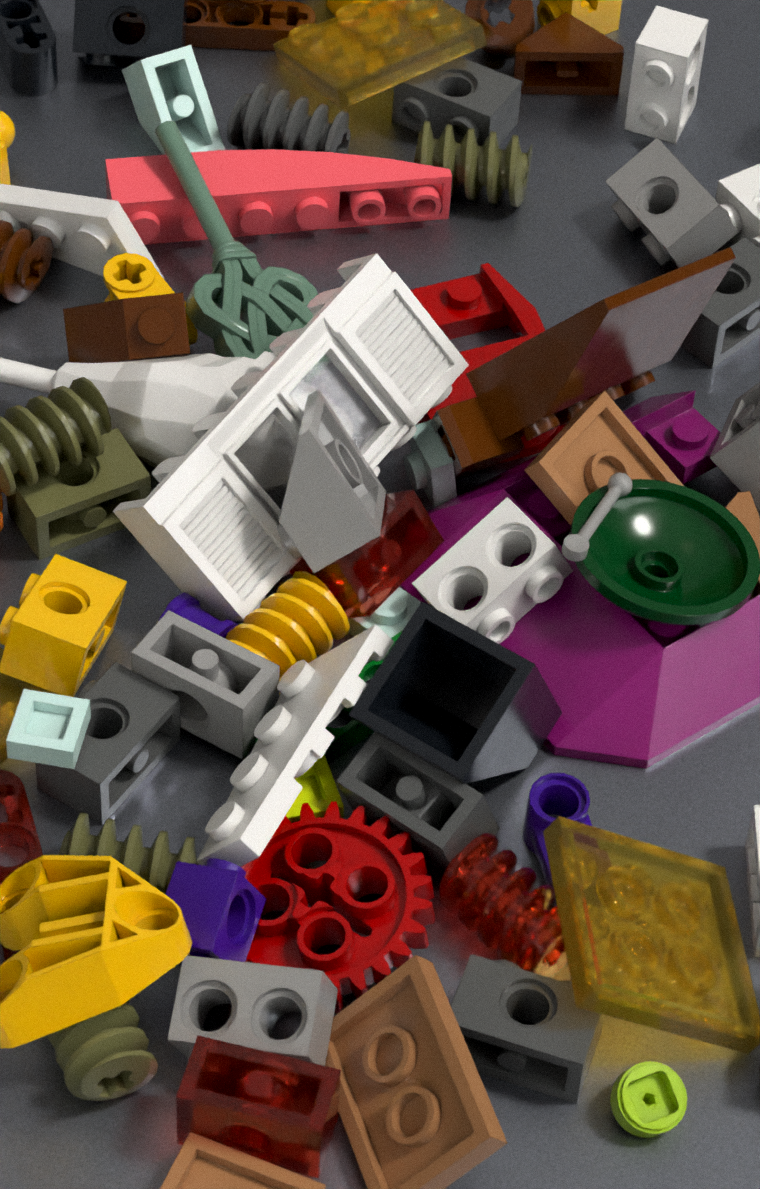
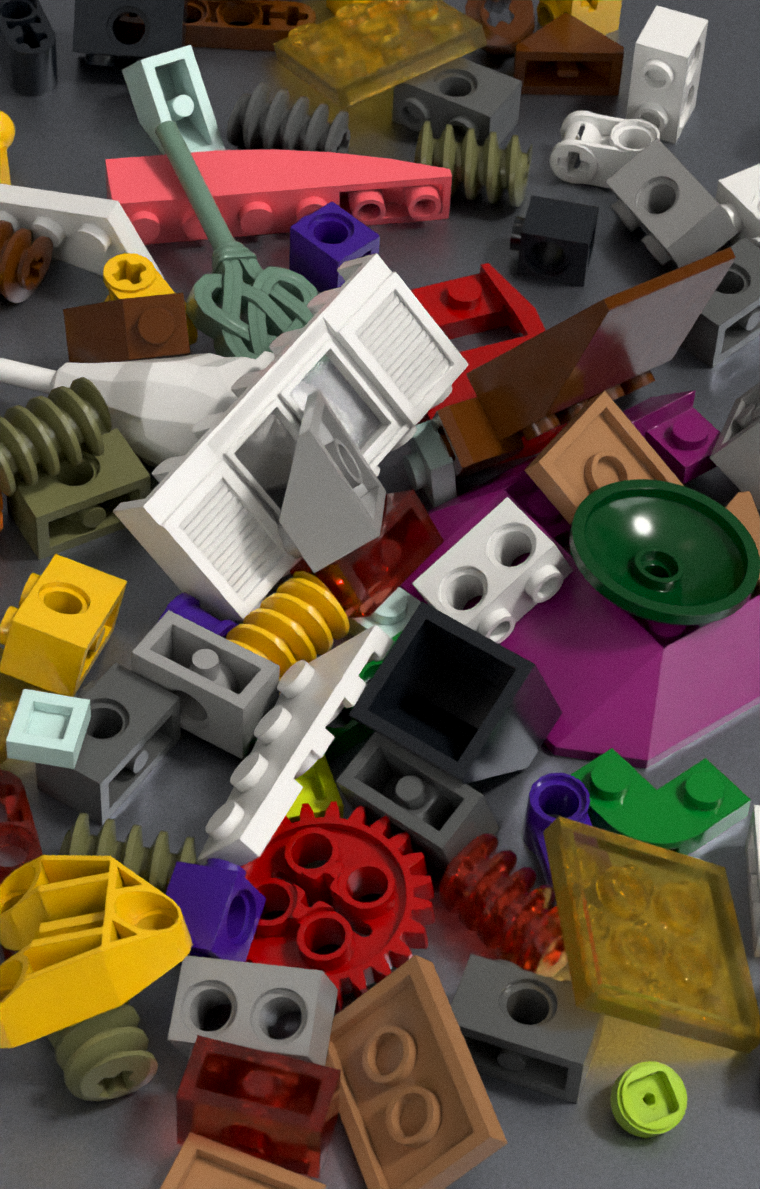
light grey hinge [561,472,633,562] -> none
none -> dark purple brick [289,201,380,293]
none -> black brick [510,195,599,287]
none -> white piece [549,111,660,188]
none -> green plate [571,748,751,858]

